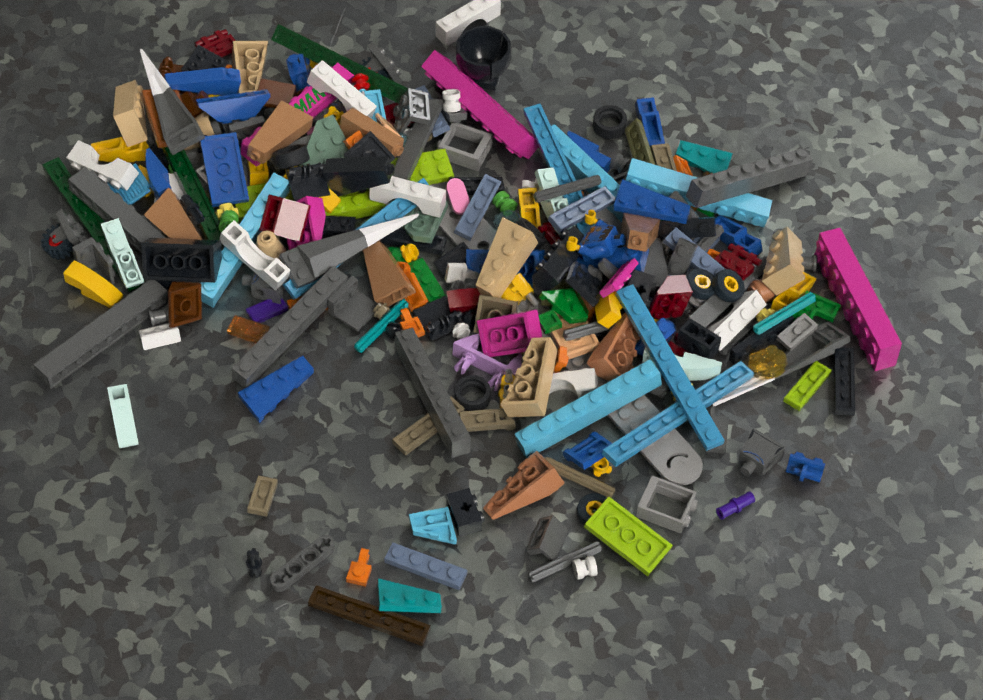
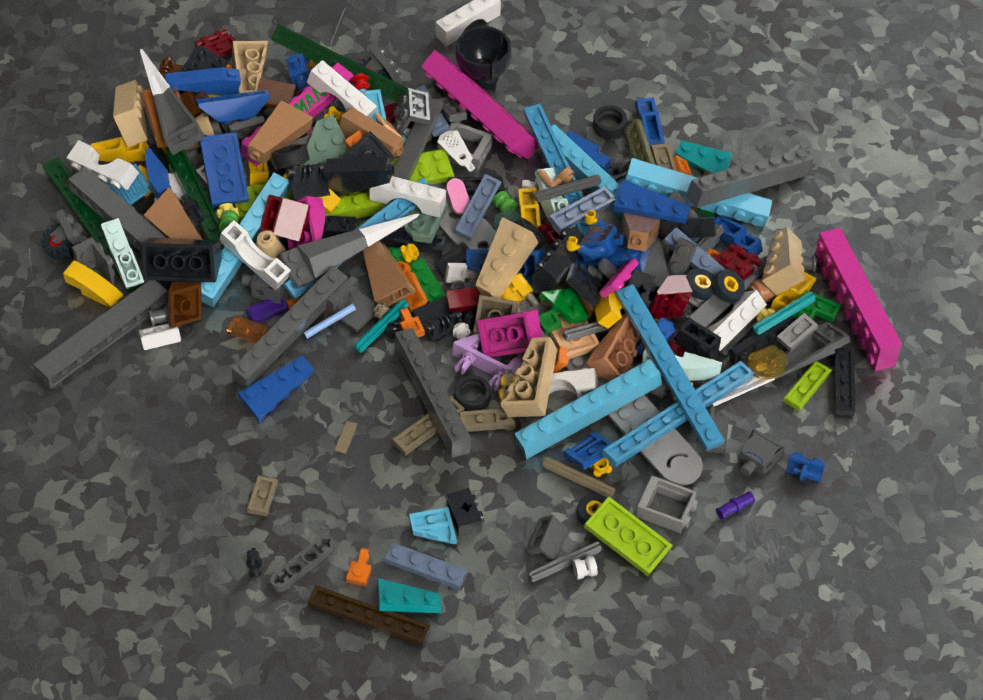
light aqua slope [107,384,139,448] -> none
white wheel [442,89,461,112] -> none
nougat wedge [483,451,565,520] -> none
none -> light blue bar [303,303,356,339]
none -> dark tan window [334,421,358,454]
none -> white piece [437,130,475,172]
none -> medium nougat plate [537,167,575,188]

